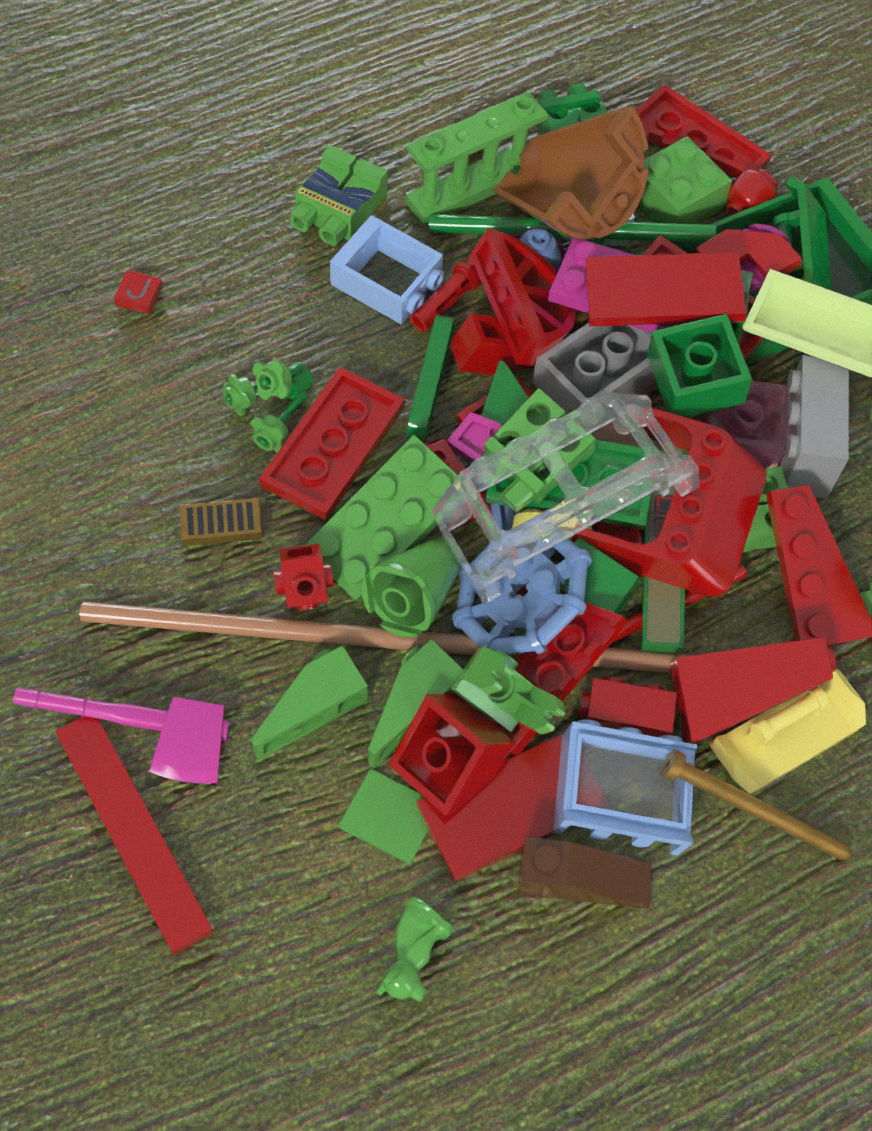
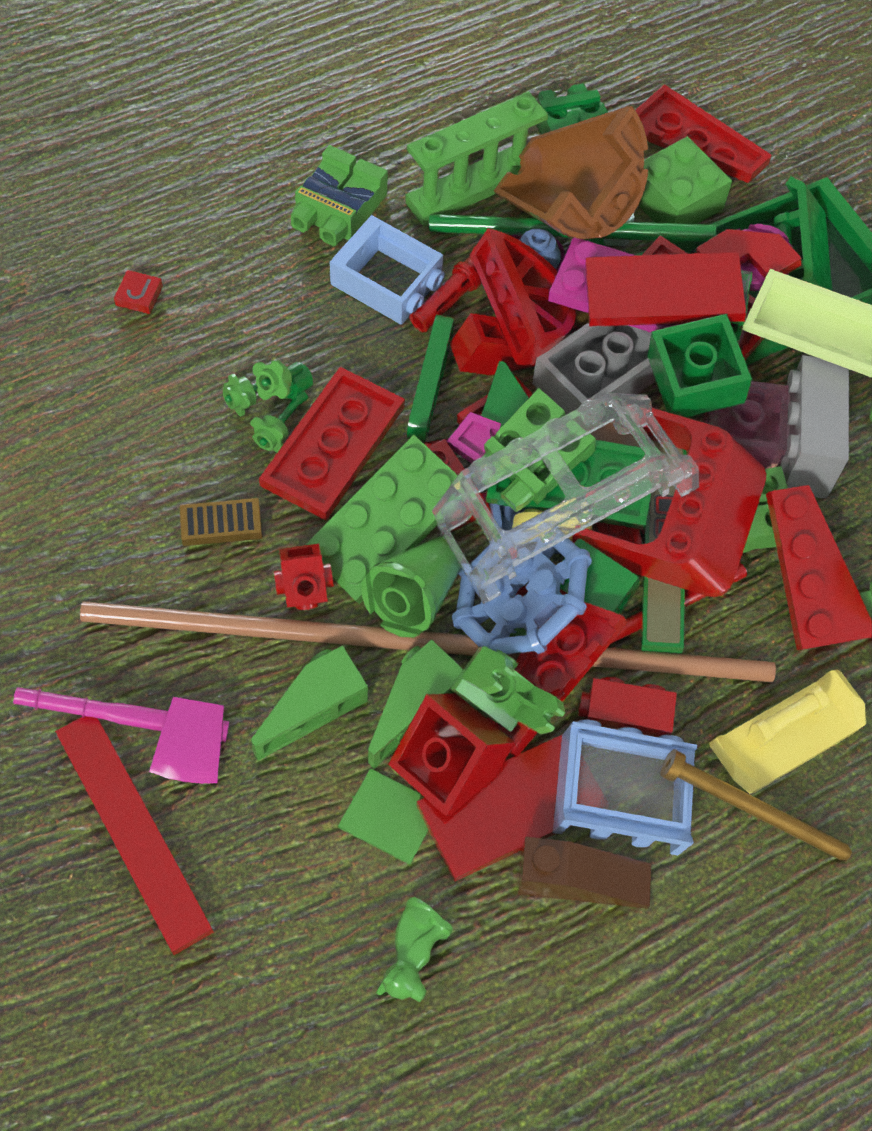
red slope [669,637,836,744] -> none
red head [726,169,778,216] -> none

